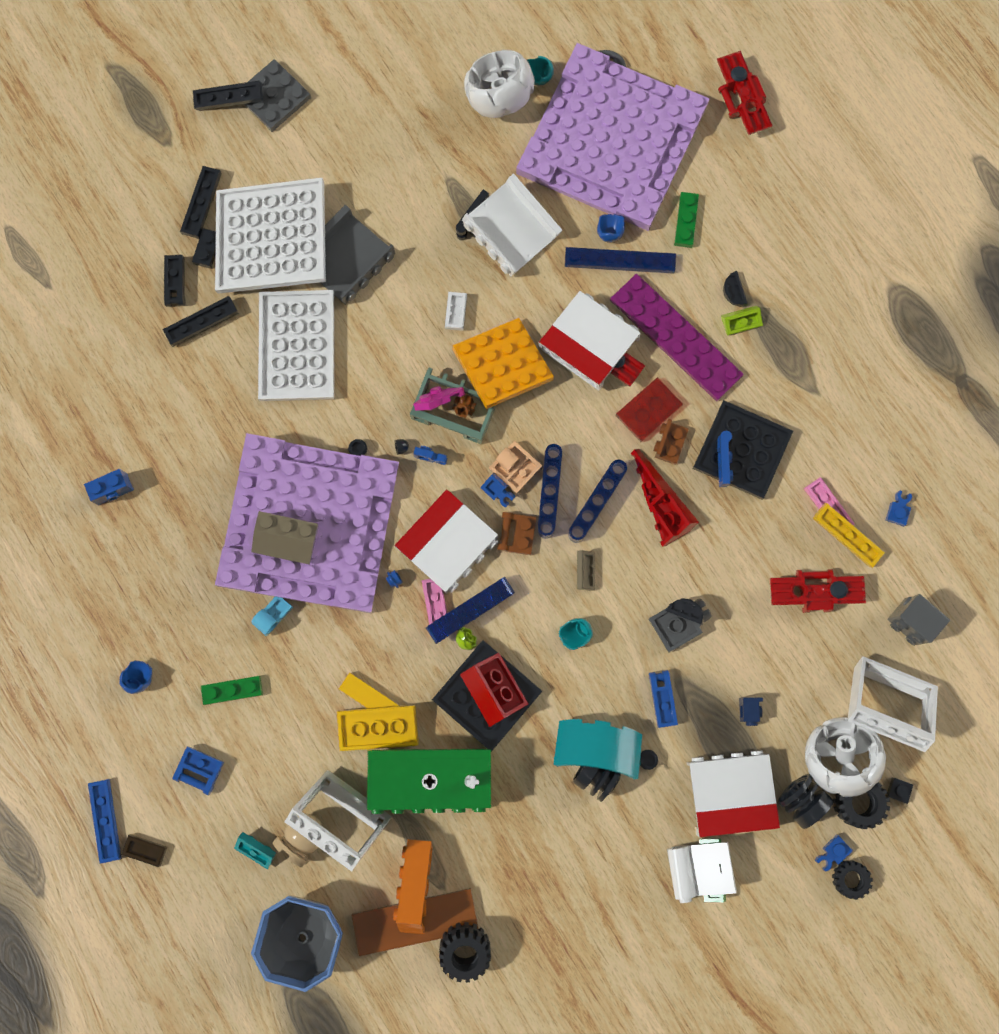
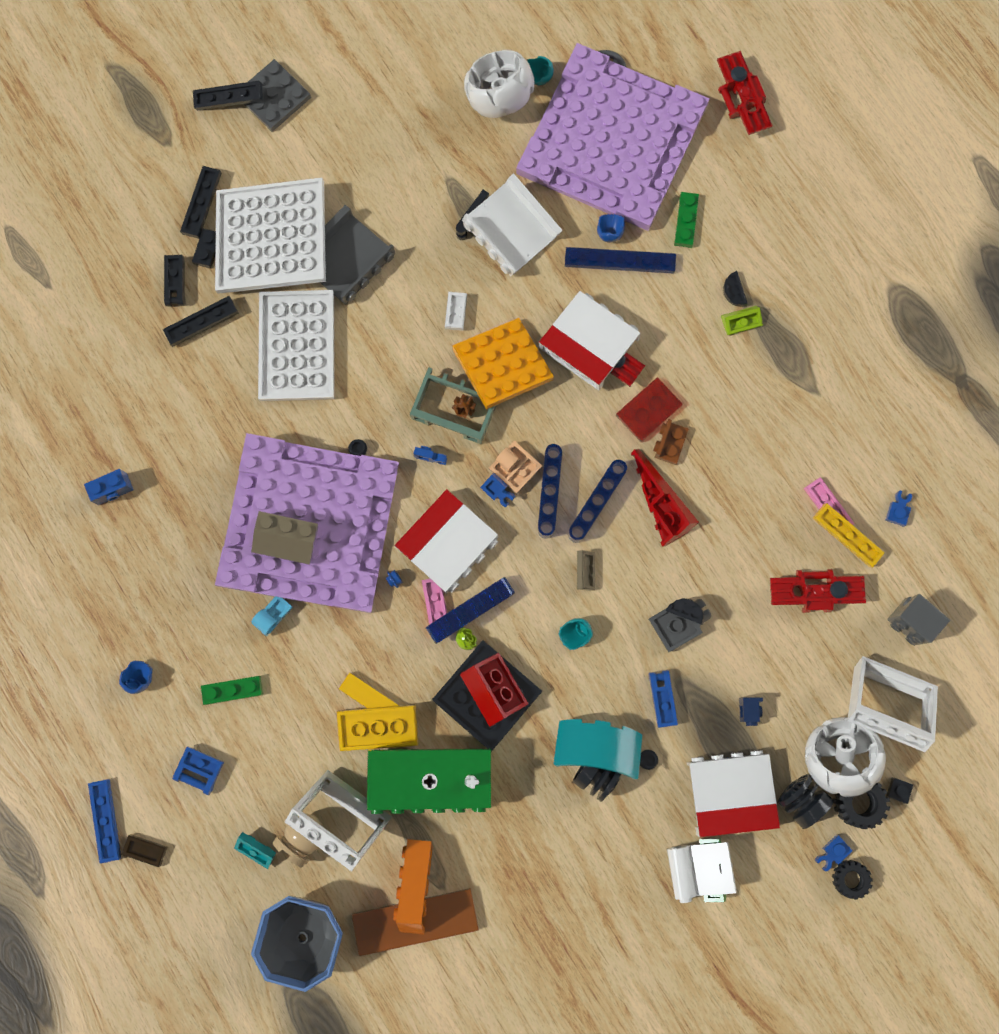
black hinge [394,439,409,455] -> none
dark pink wing [413,386,465,411] -> none
black tyre [439,922,491,983] -> none
dark orange plate [497,512,536,556] -> none
magenta plate [610,273,744,402] -> none
black plate [692,400,793,500] -> none
blue plate [717,431,733,487] -> none

